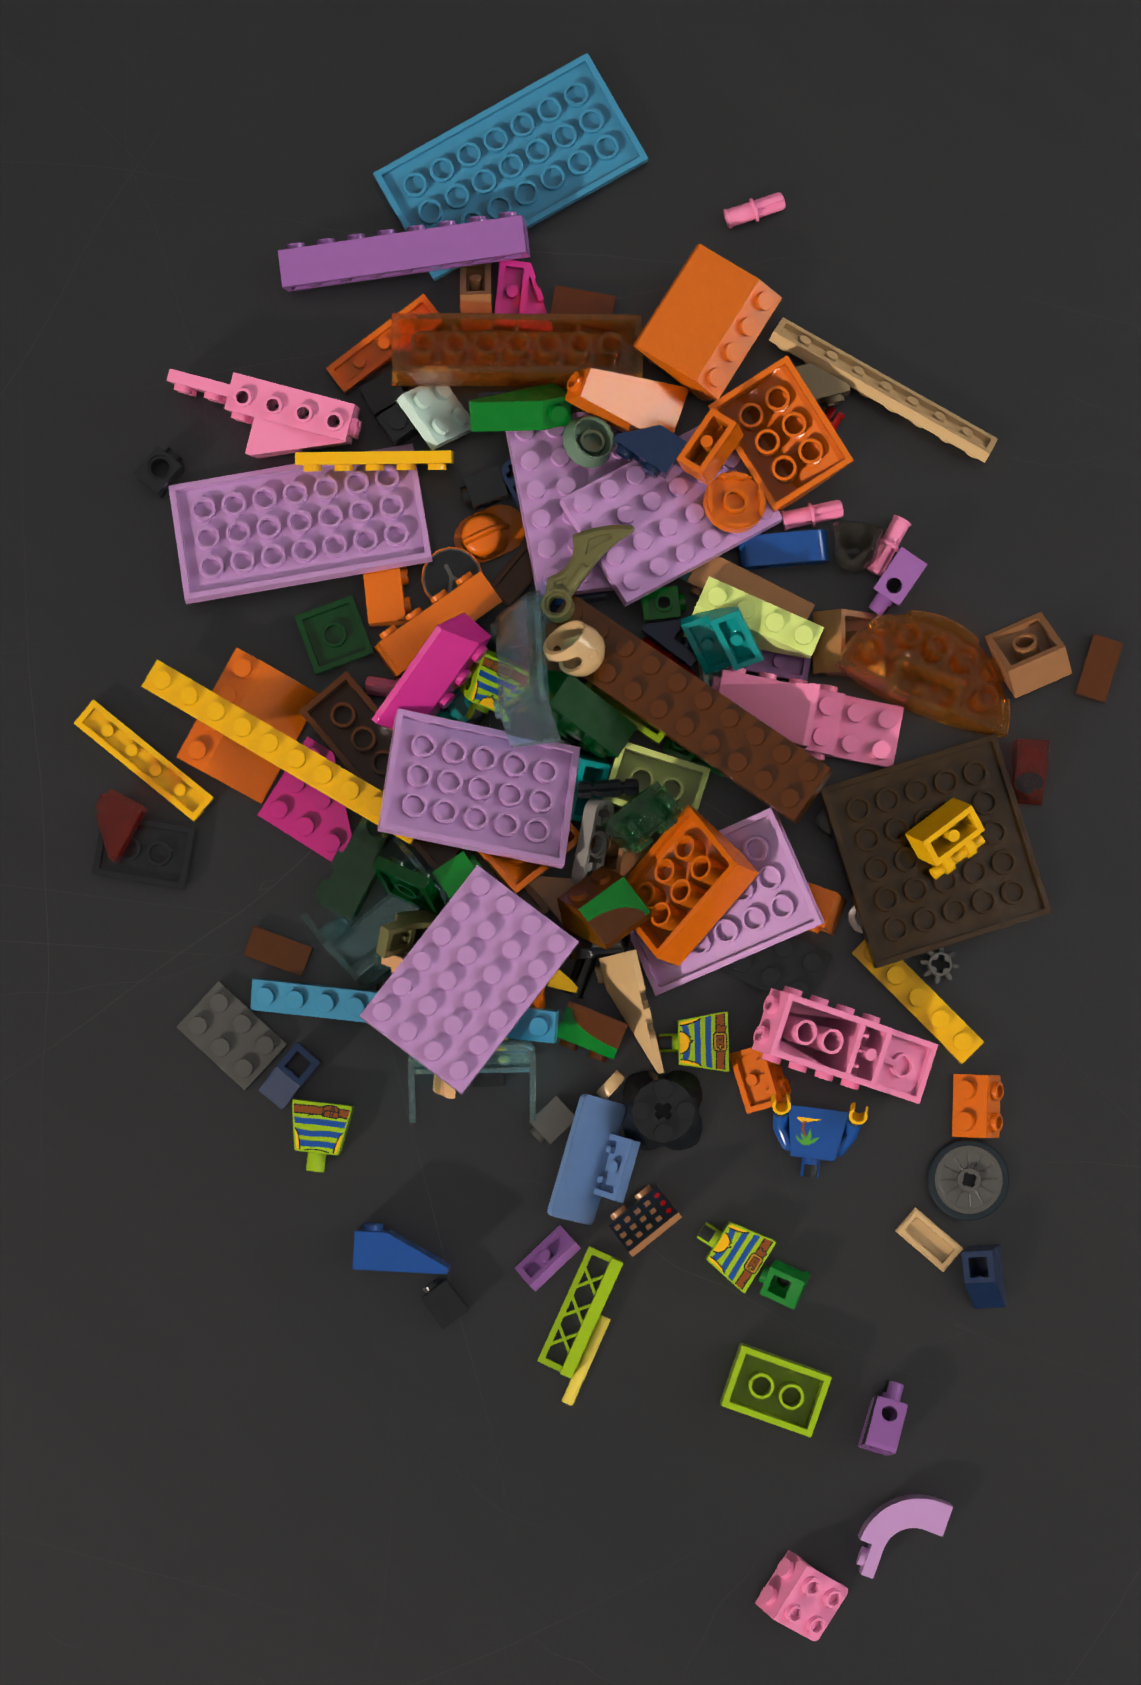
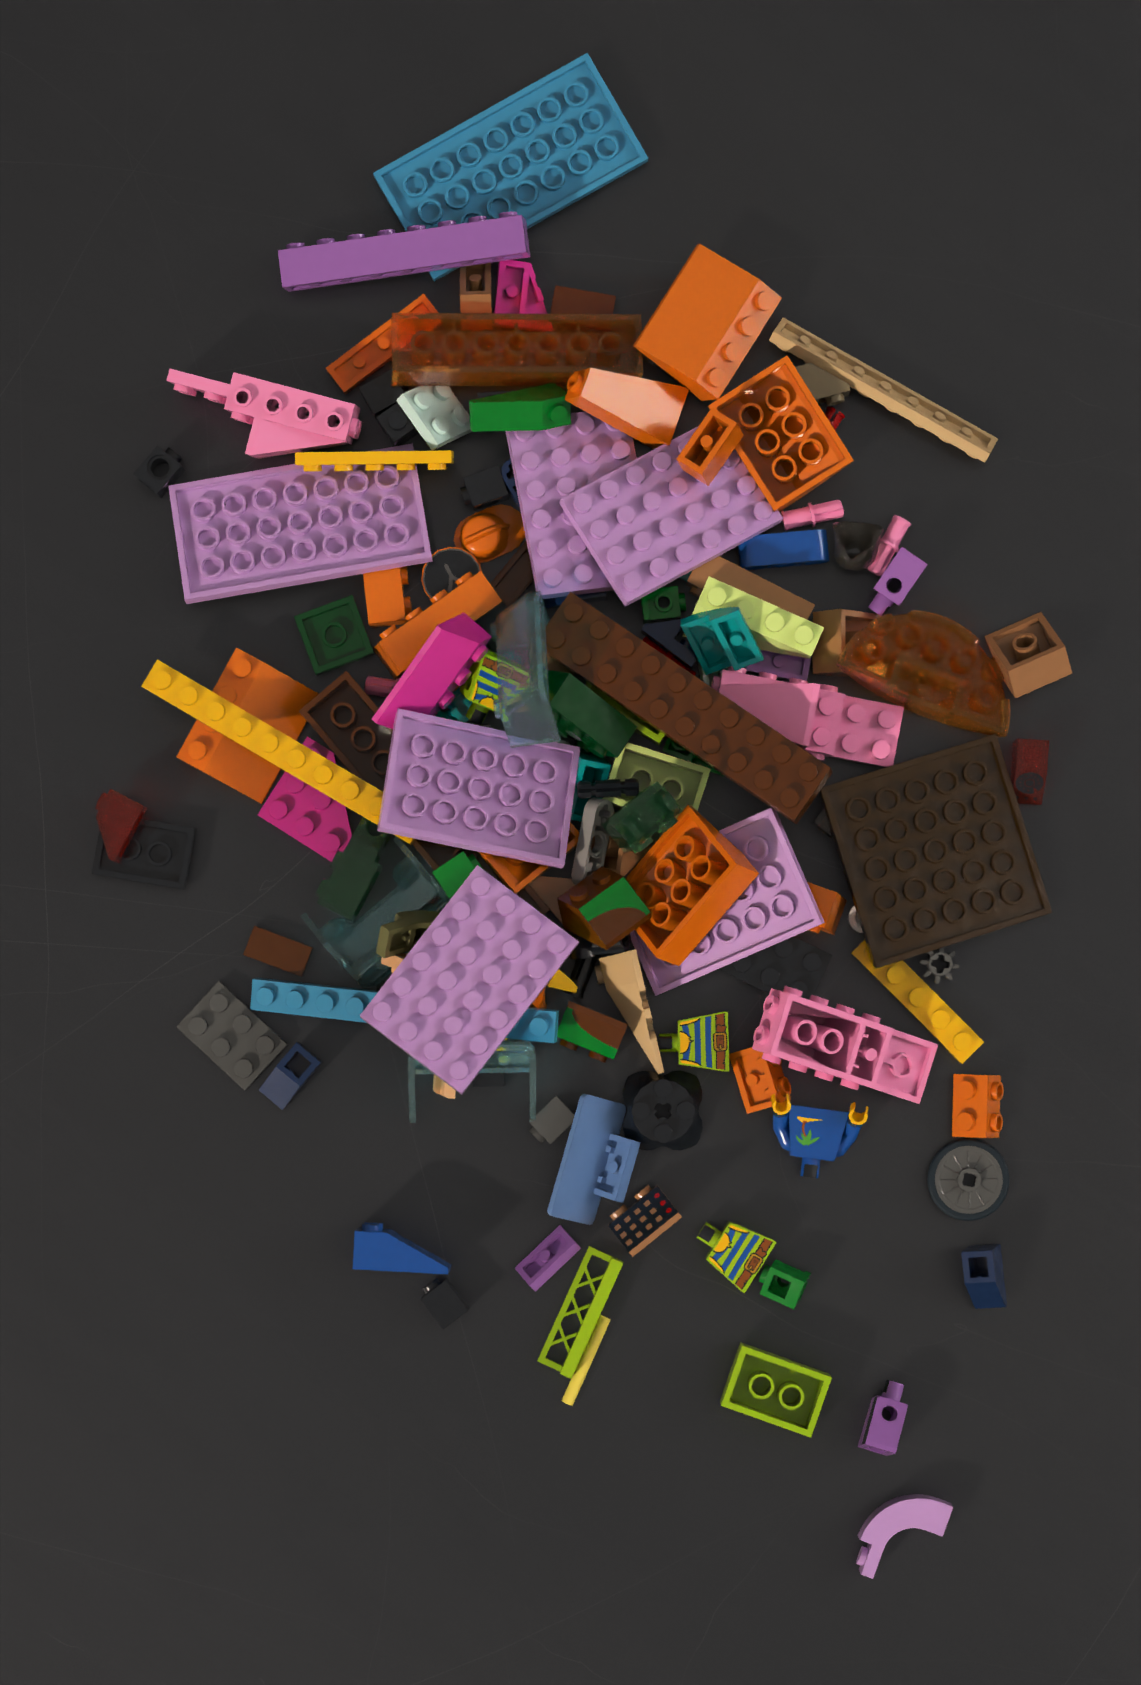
yellow plate [74,699,214,822] -> none
torso [292,1099,354,1173] -> none
dark green plate [372,855,445,916] -> none
olive piece [541,525,635,623] -> none
tan helmet [543,620,605,677] -> none
sand green hat [563,416,614,468] -> none
tan tile [596,1070,625,1099] -> none
dark blue slope [613,425,687,479] -> none
orange tile [703,471,766,533] -> none
bright pink axle [723,192,786,229] -> none
bright pink bracket [755,1550,848,1641] -> none
tan tile [895,1207,963,1272] -> none
yellow brick [905,798,985,879] -> none
reddish brown tile [1074,634,1124,703] -> none

